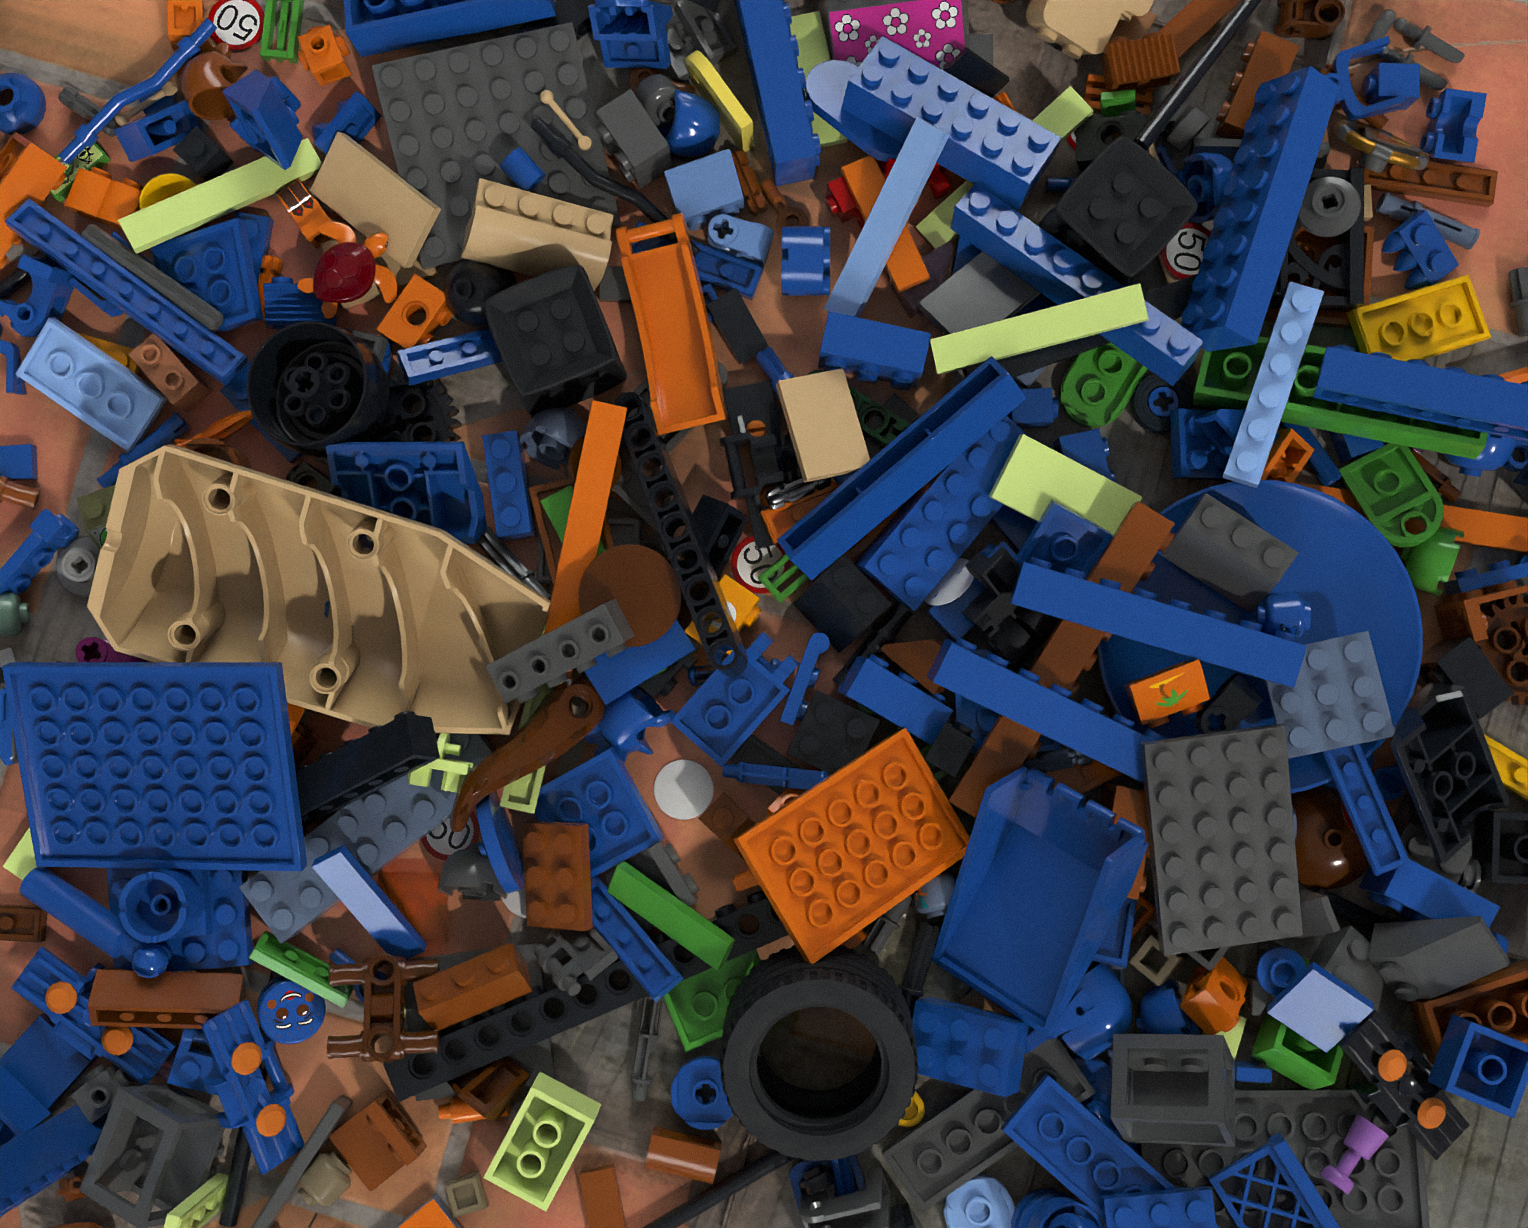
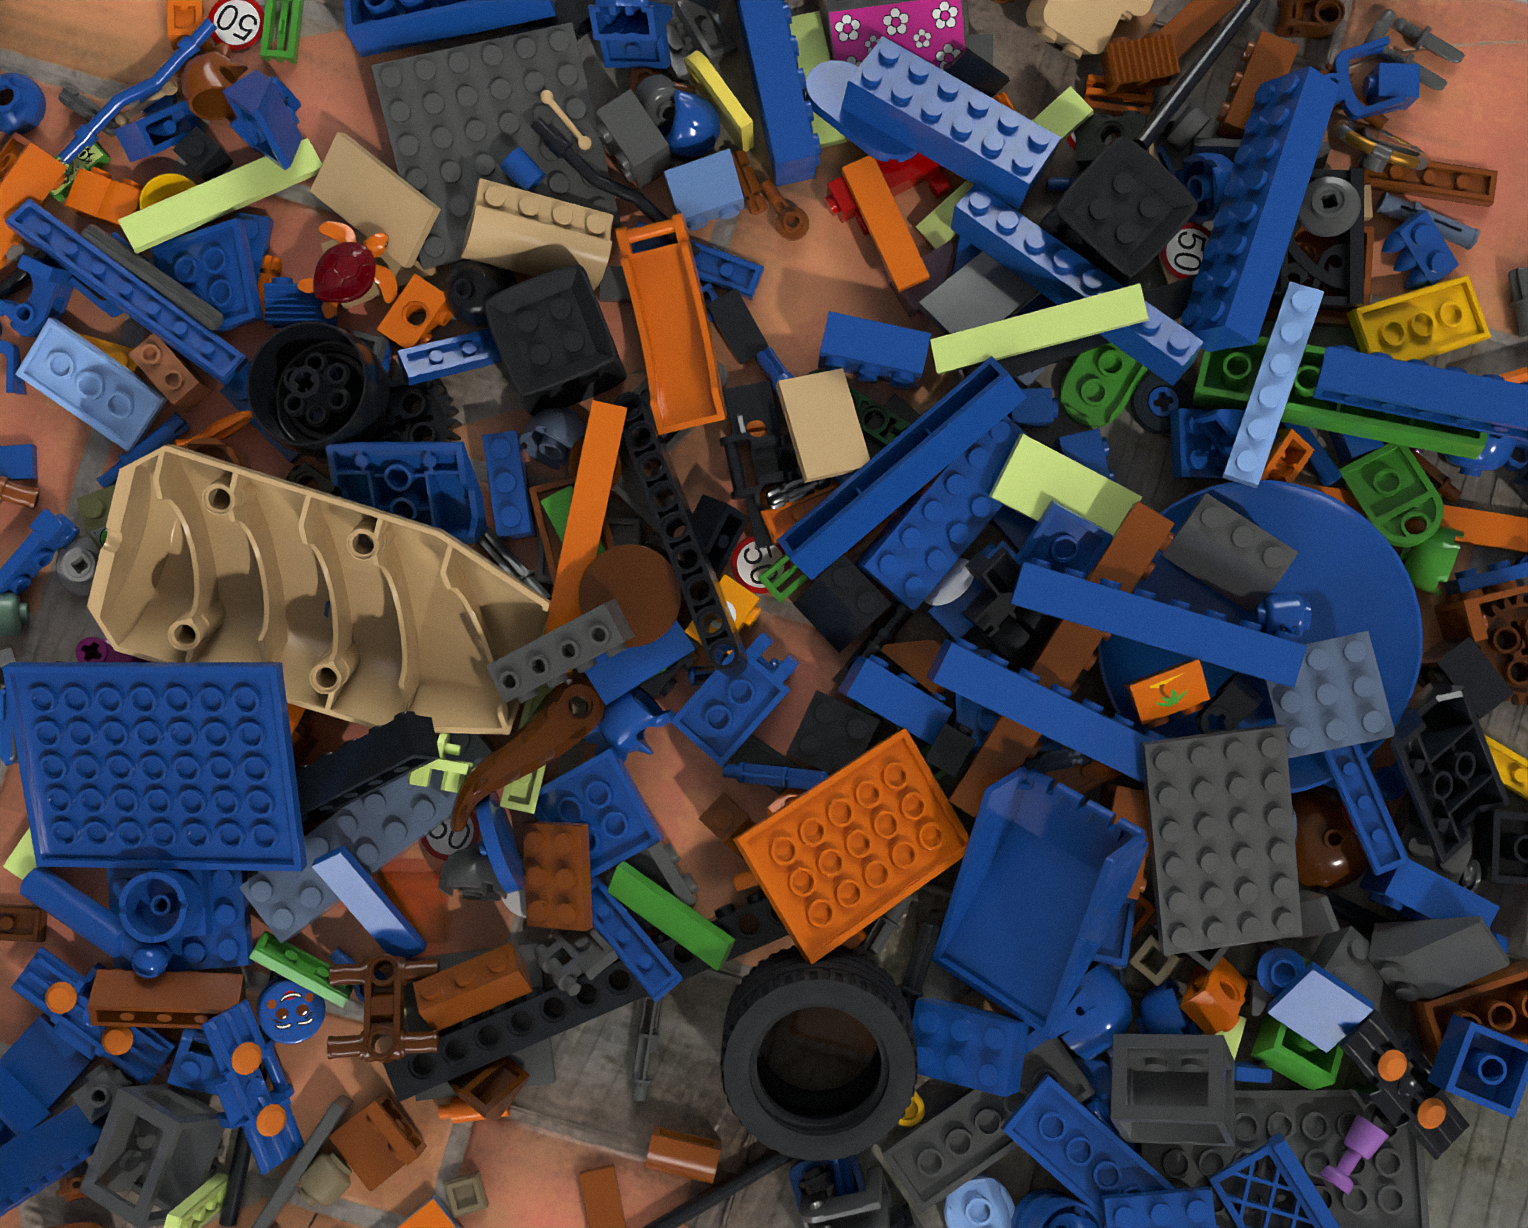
orange leg [277,179,333,249] -> none
orange brick [297,25,352,87] -> none
blue tile [312,91,382,155] -> none
yellowish green brick [483,1072,602,1211] -> none
white sticker [654,760,714,820] -> none
bright green tile [664,949,761,1052] -> none
blue plate [671,1056,733,1130] -> none
medium blue piece [707,214,774,266] -> none
blue plate [780,632,830,725] -> none
blue brick [781,226,830,296] -> none
light blue tile [824,117,950,317] -> none
sand blue head [912,871,956,919] -> none
bright green tile [1101,89,1136,118] -> none
blue cylinder [1420,88,1487,163] -> none

